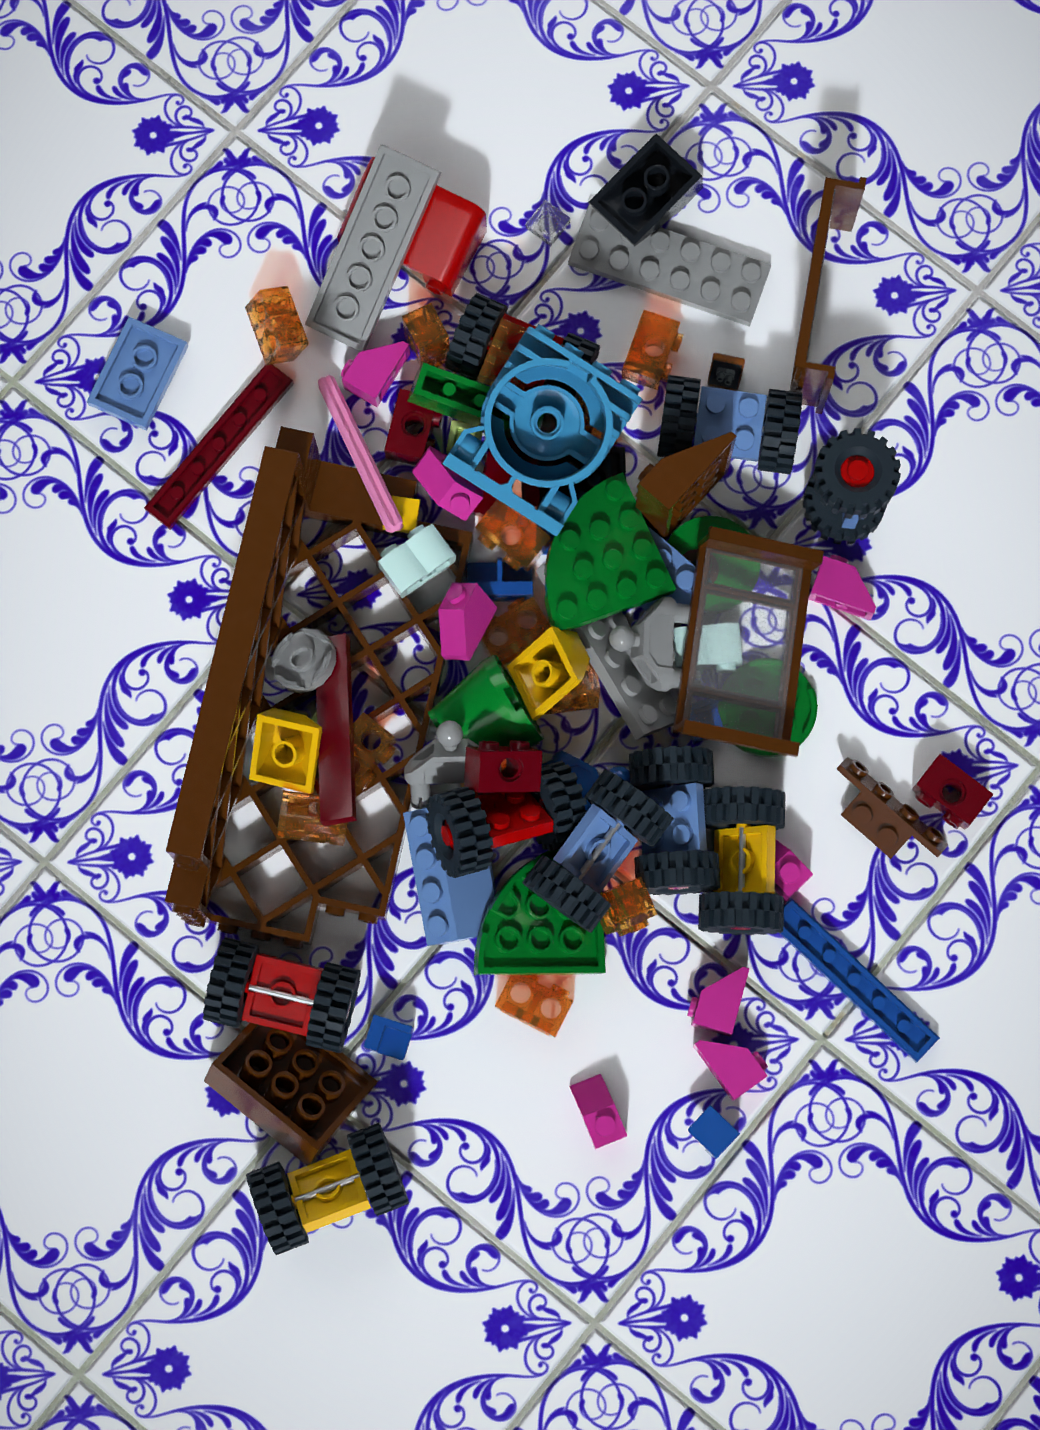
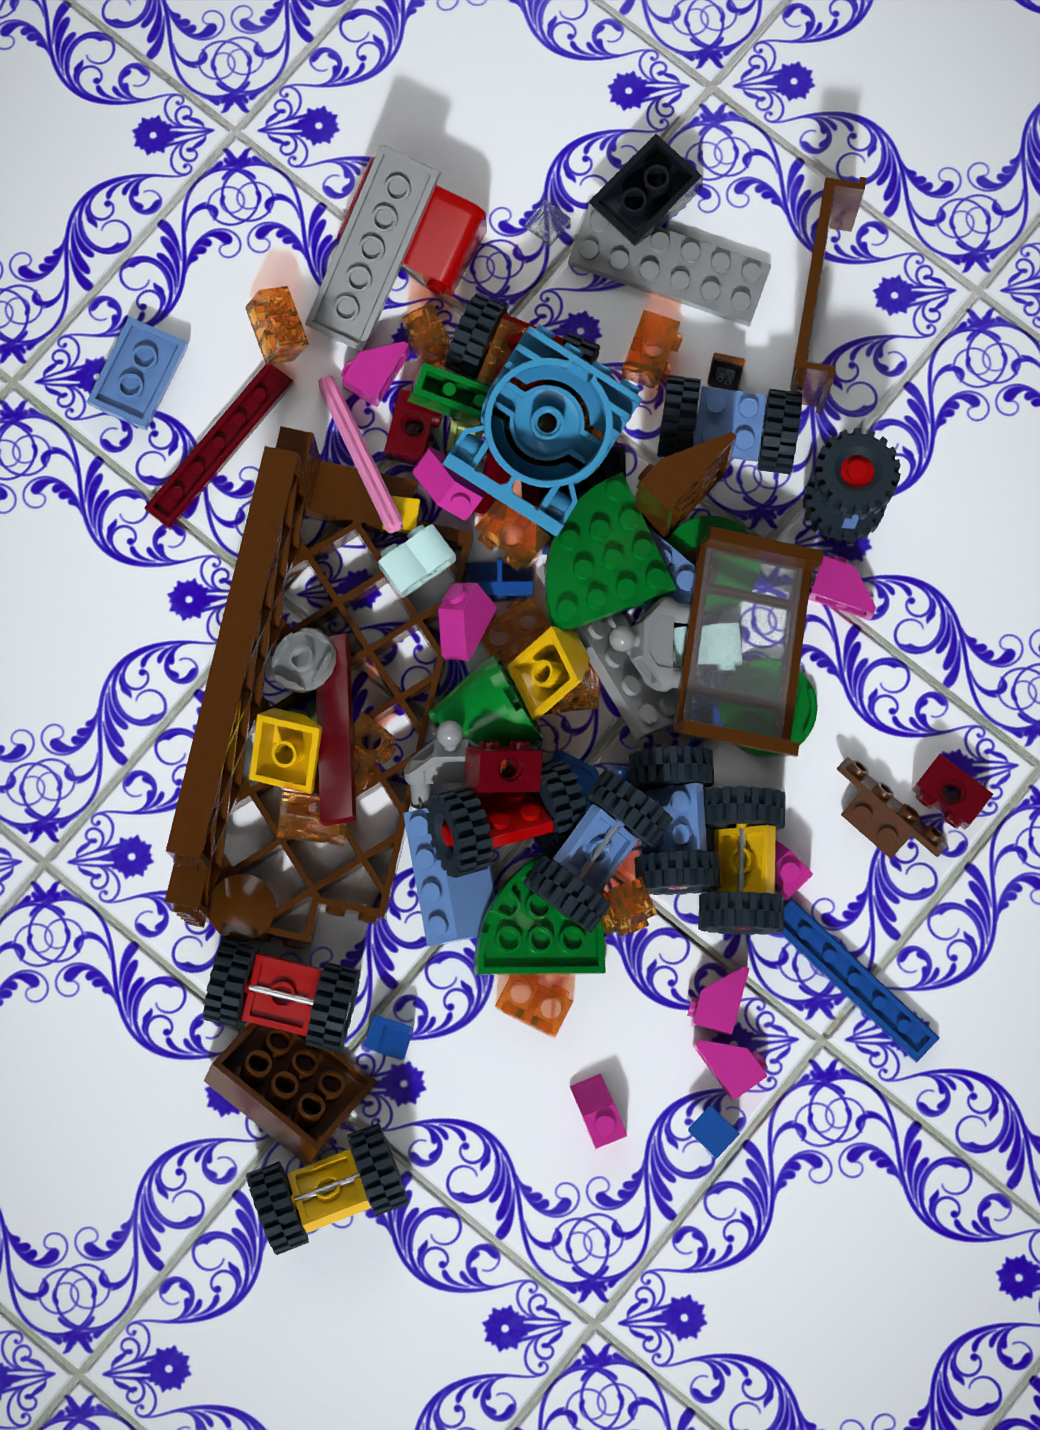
none -> reddish brown dish [208,874,276,941]

